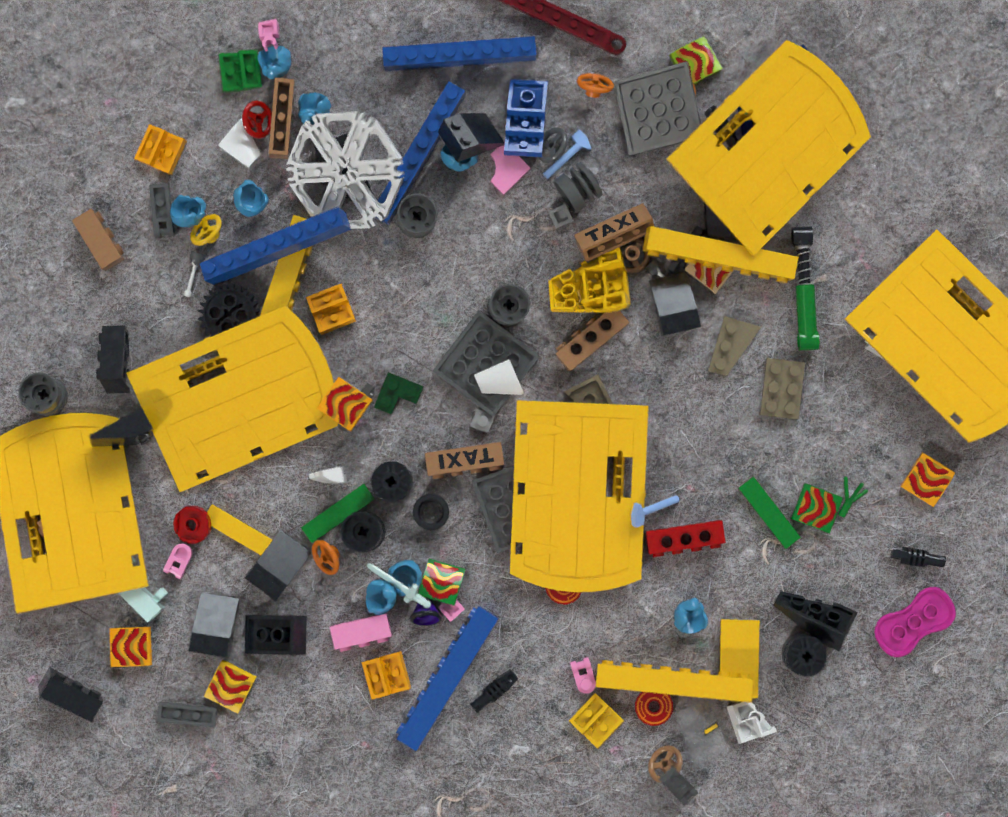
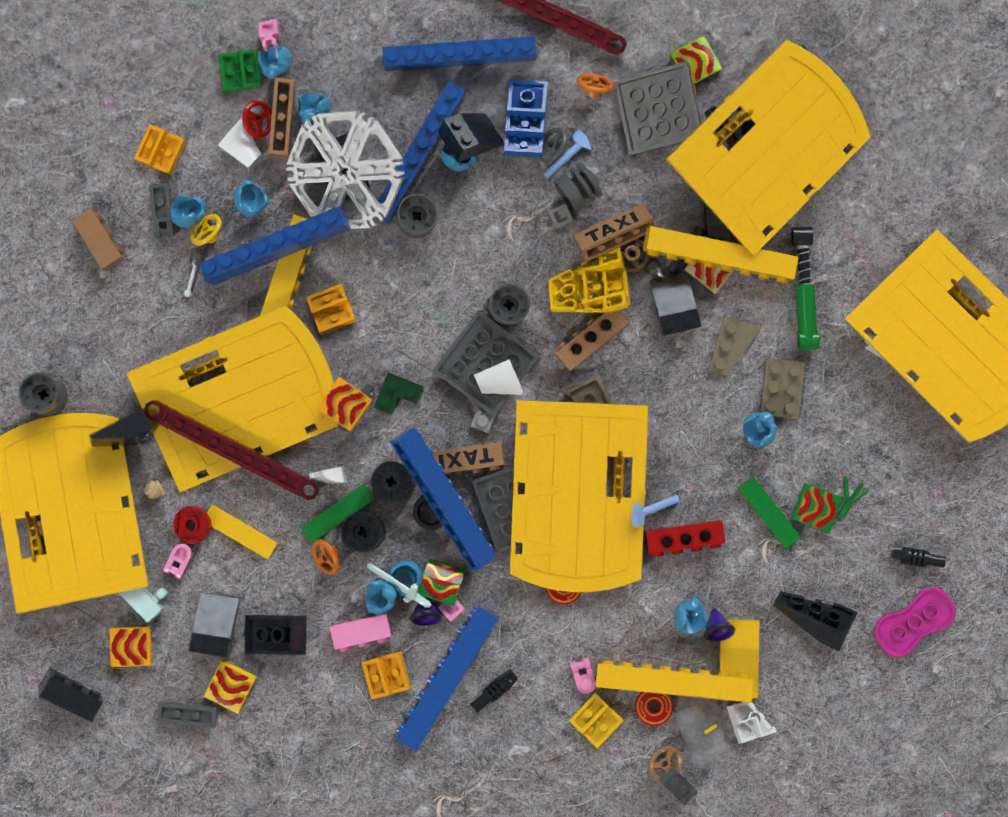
black wedge [96,325,130,394] -> none
black gear [198,284,261,337] -> none
black slope [245,530,311,601] -> none
bright pink tile [490,141,531,195] -> none
black wheel [781,633,827,677] -> none
slope [901,452,955,507] -> none
none -> dark red plate [144,400,319,500]
none -> tan plate [144,480,165,499]
none -> blue brick [389,427,496,570]
none -> dark purple hat [703,608,735,642]
none -> dark azure hair [743,412,777,448]

